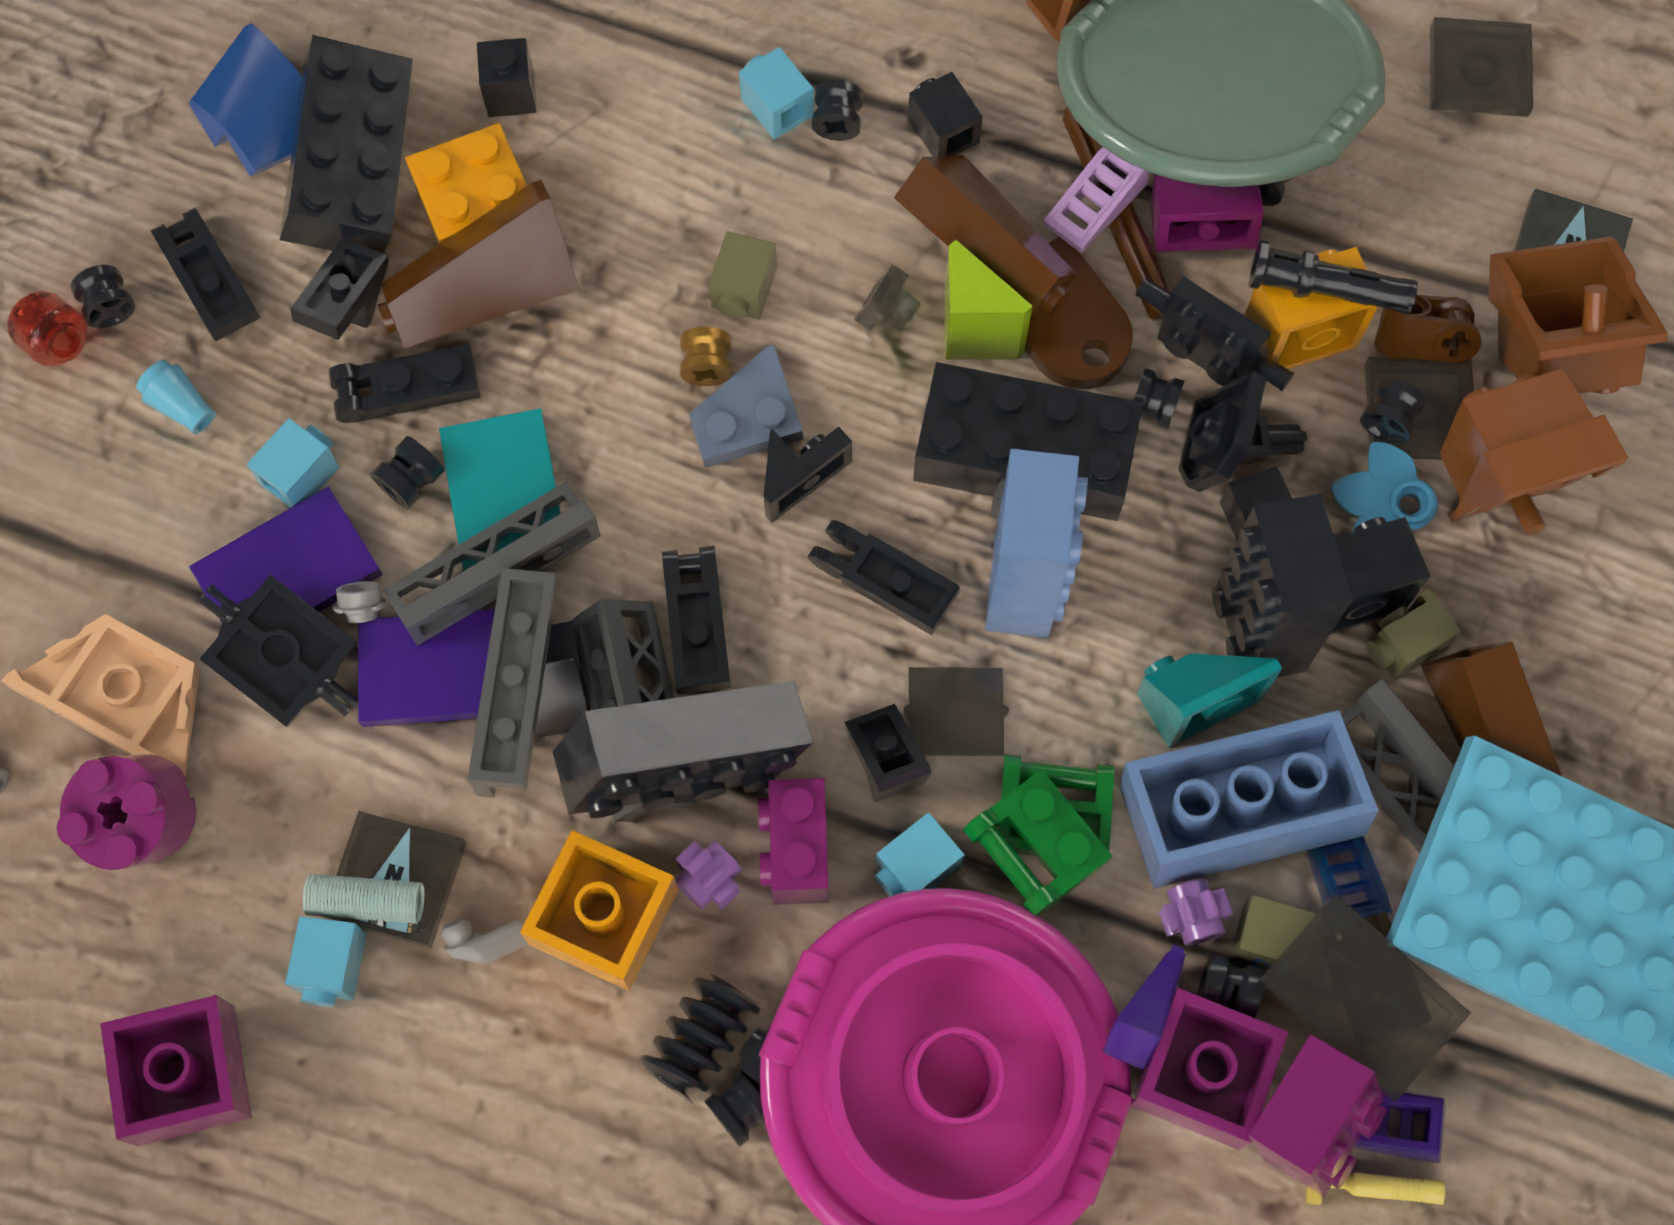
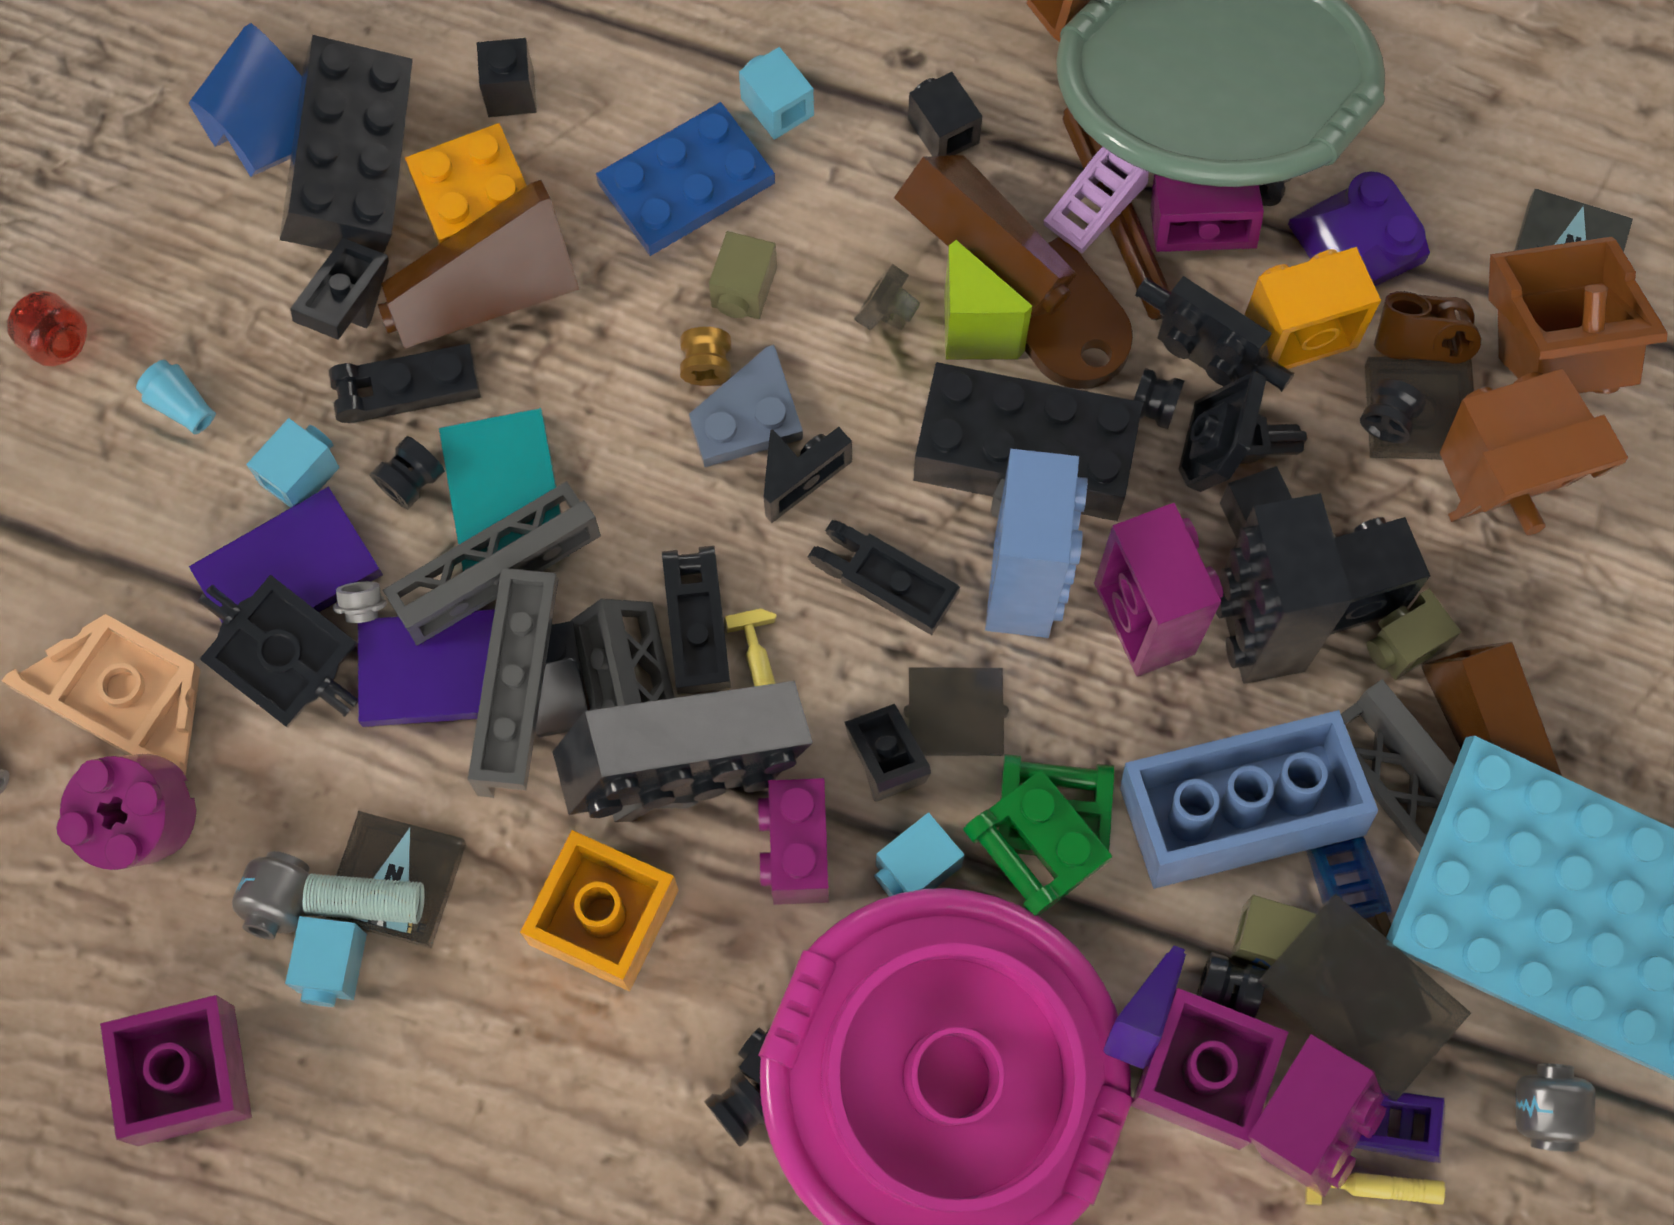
black wheel [70,264,135,329] -> none
black plate [150,207,261,342] -> none
light grey arm [441,919,529,964] -> none
black piece [639,974,761,1104] -> none
medium lavender gear [675,841,743,910] -> none
black wheel [812,80,864,141] -> none
teal slope [1137,653,1282,748] -> none
medium lavender gear [1159,879,1233,946] -> none
black pin [1249,240,1418,314] -> none
dark azure plate [1331,442,1438,532] -> none
clear smoke tile [1430,17,1533,117] -> none
none -> flat silver head [232,851,314,940]
none -> blue plate [596,102,775,256]
none -> light yellow piece [724,608,776,686]
none -> magenta brick [1094,503,1223,677]
none -> dark purple slope [1288,171,1430,286]
none -> flat silver head [1516,1063,1595,1152]

